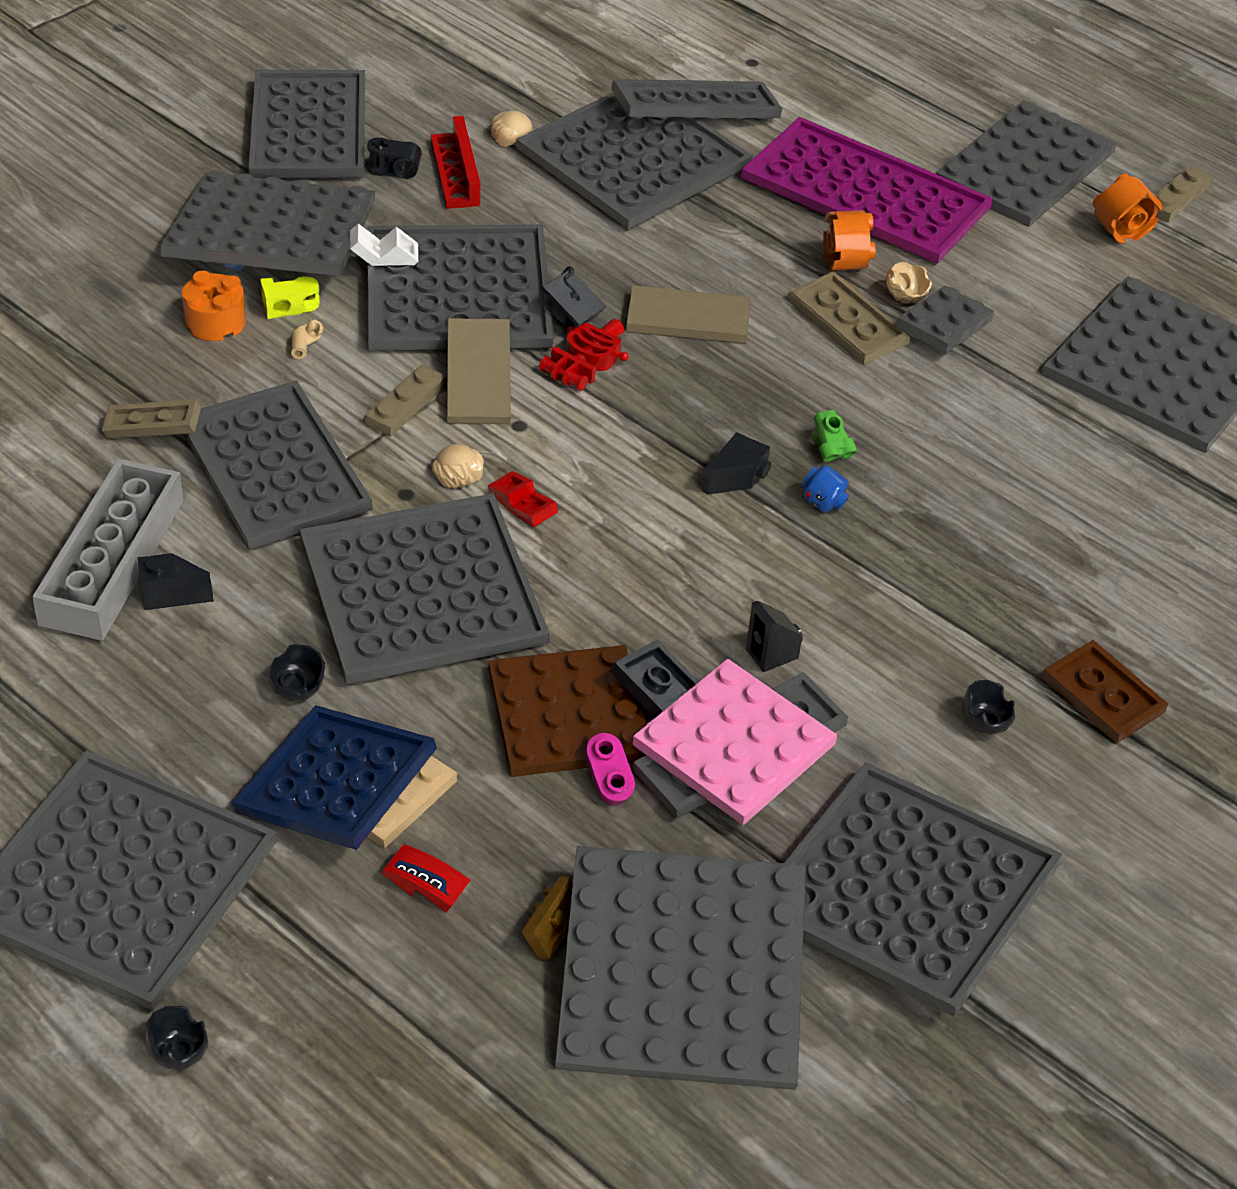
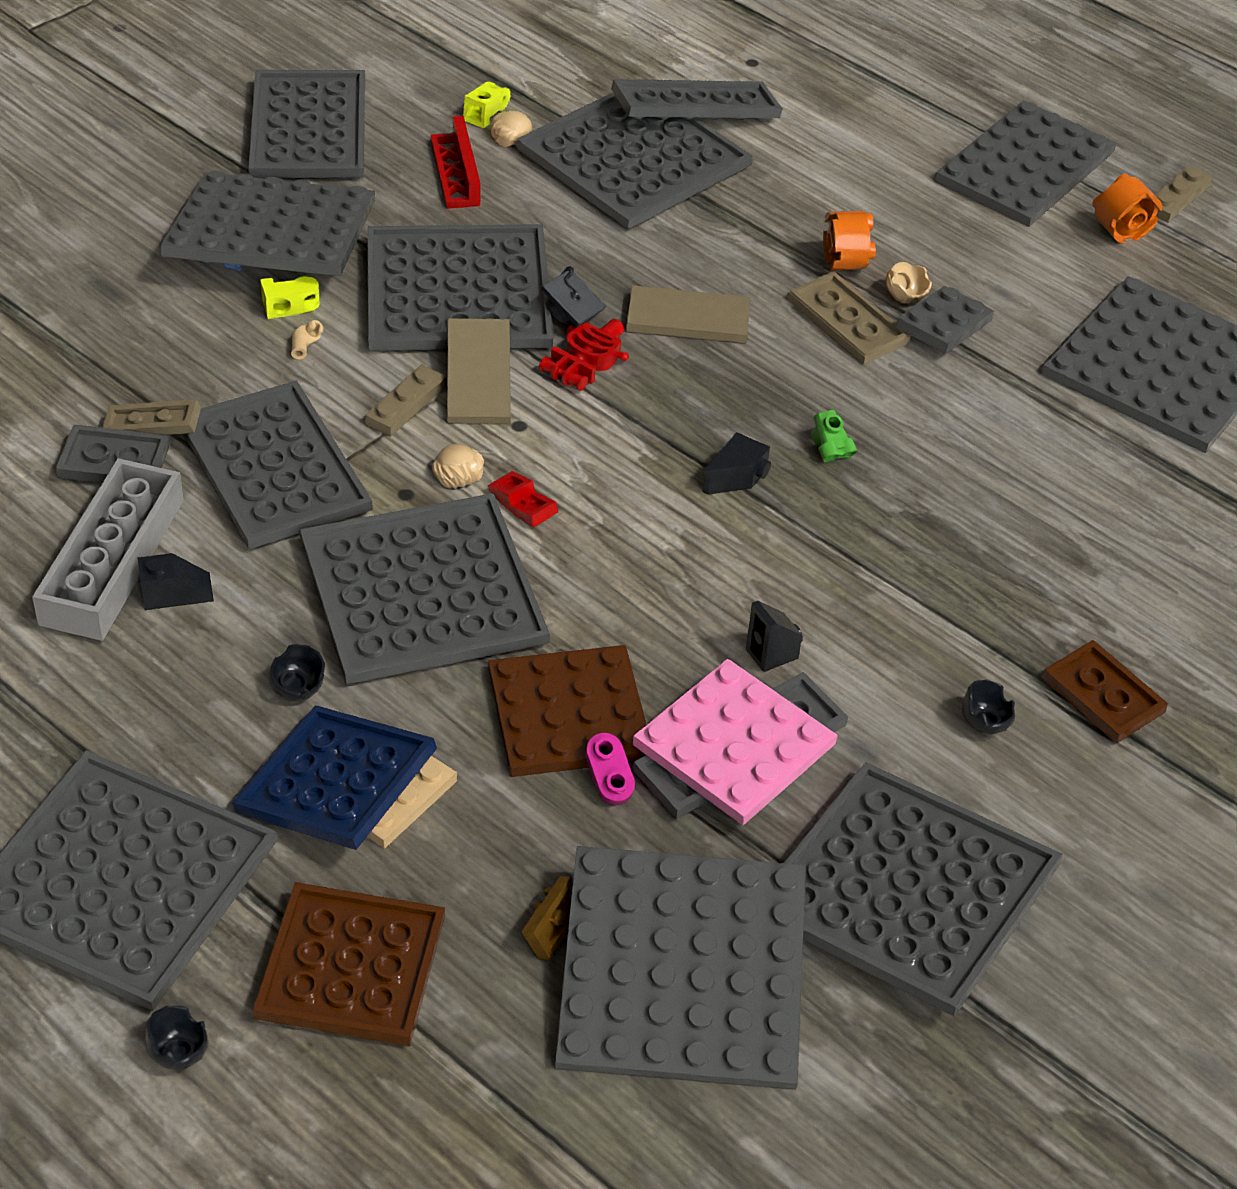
orange brick [181,271,246,341] -> none
white slope [350,224,418,266] -> none
black piece [367,137,422,179] -> none
red slope [381,844,471,913] -> none
black plate [609,640,700,718] -> none
magenta plate [741,117,993,264] -> none
blue head [800,465,850,513] -> none
none -> dark grey plate [56,424,170,483]
none -> reddish brown plate [253,882,445,1046]
none -> neon yellow leg [463,81,510,128]

